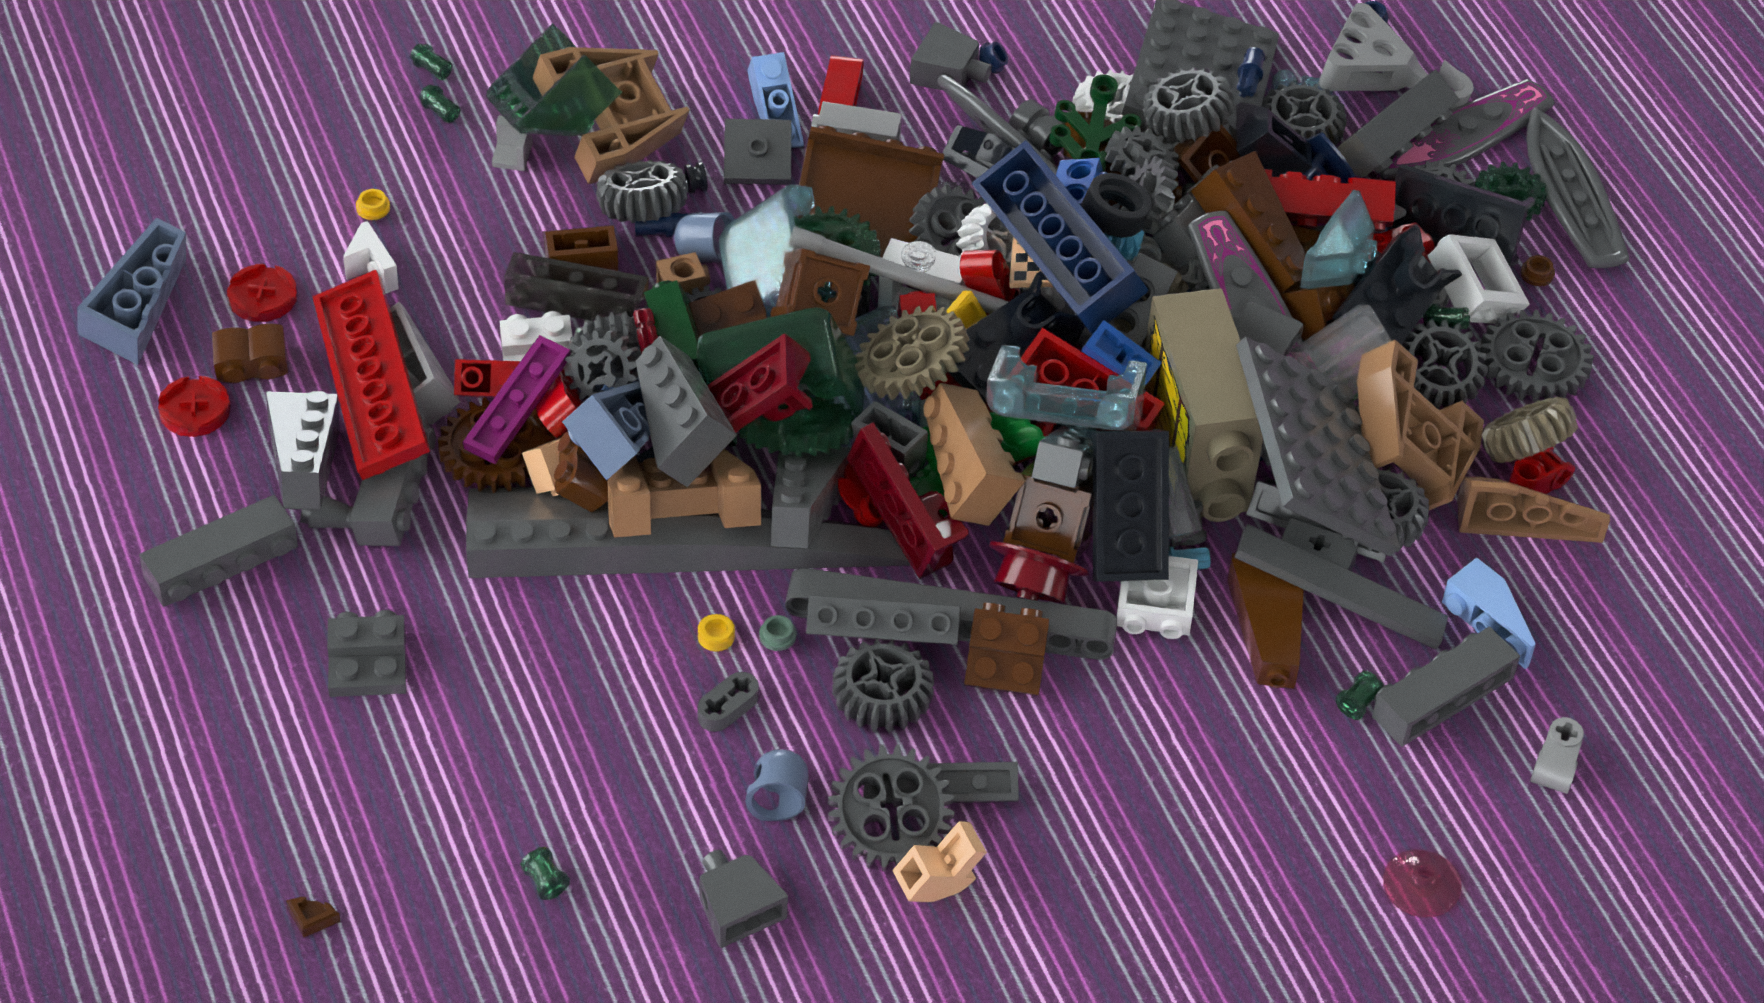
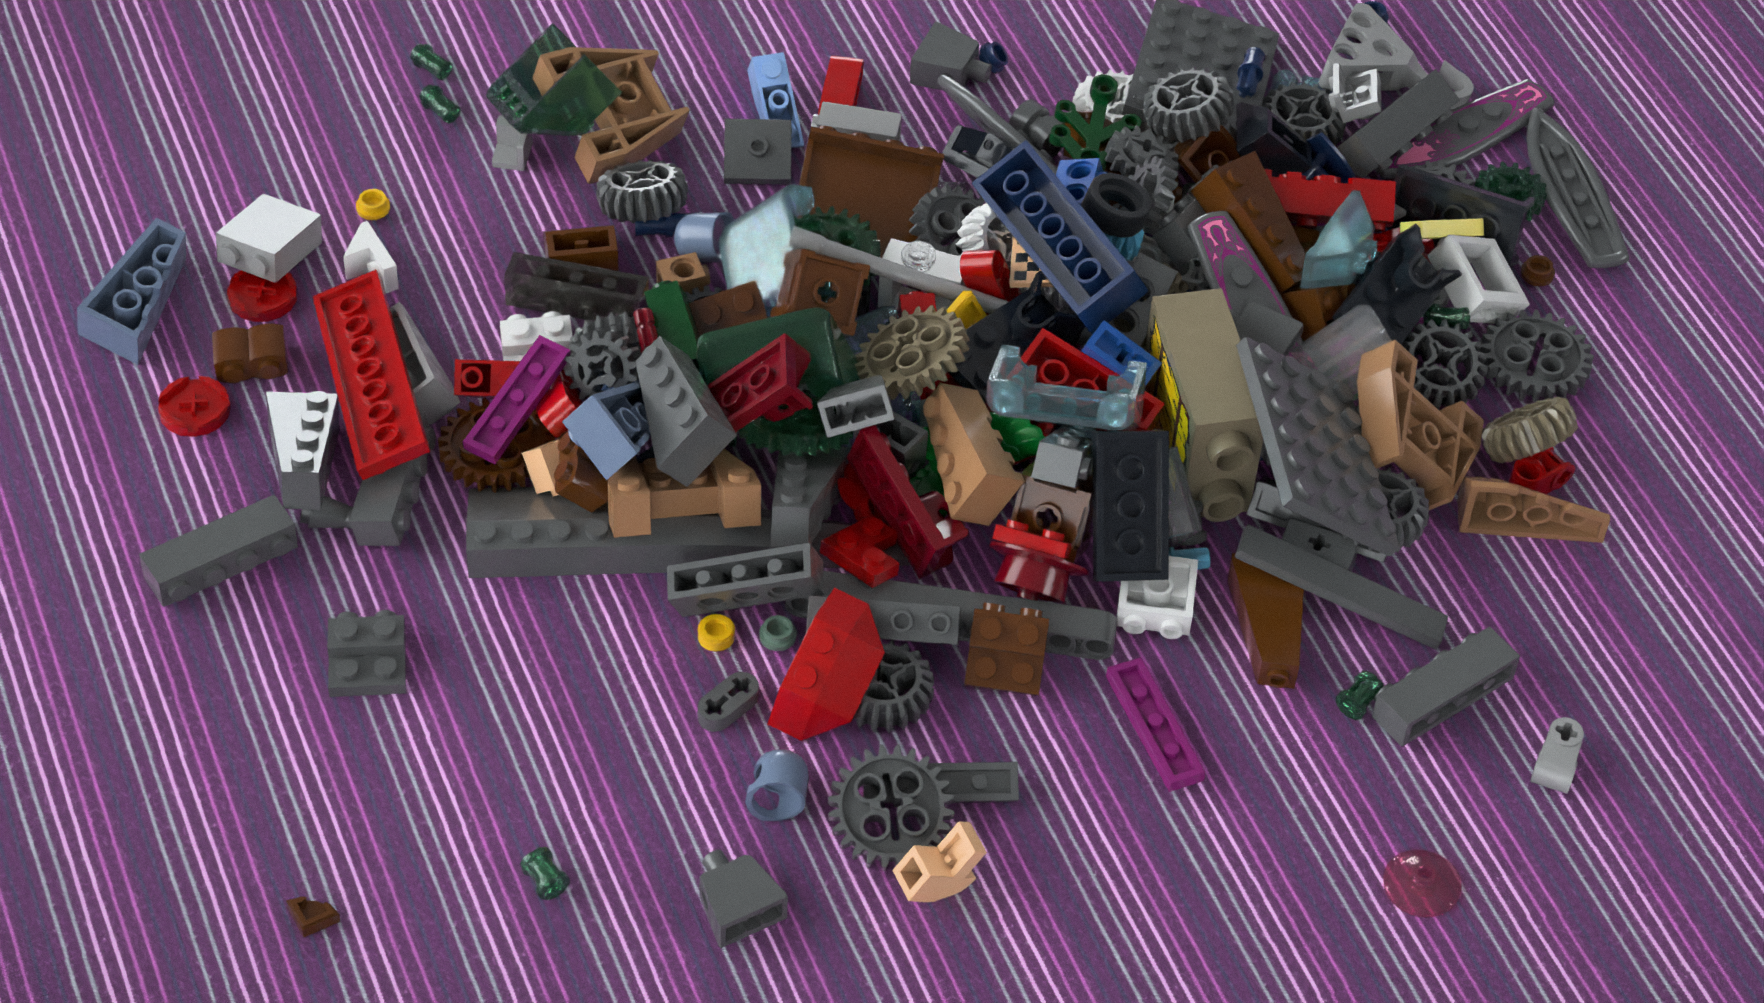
black bush [684,161,708,194] -> none
light blue slope [1442,558,1536,669] -> none
none -> brick [216,194,322,283]
none -> dark grey brick [667,542,825,617]
none -> red wedge [767,587,885,741]
none -> dark grey torso [817,375,895,437]
none -> red plate [819,515,900,588]
none -> red plate [992,519,1073,558]
none -> magenta plate [1106,657,1206,792]
none -> light grey bracket [1329,63,1382,123]
none -> light yellow beam [1400,218,1484,239]

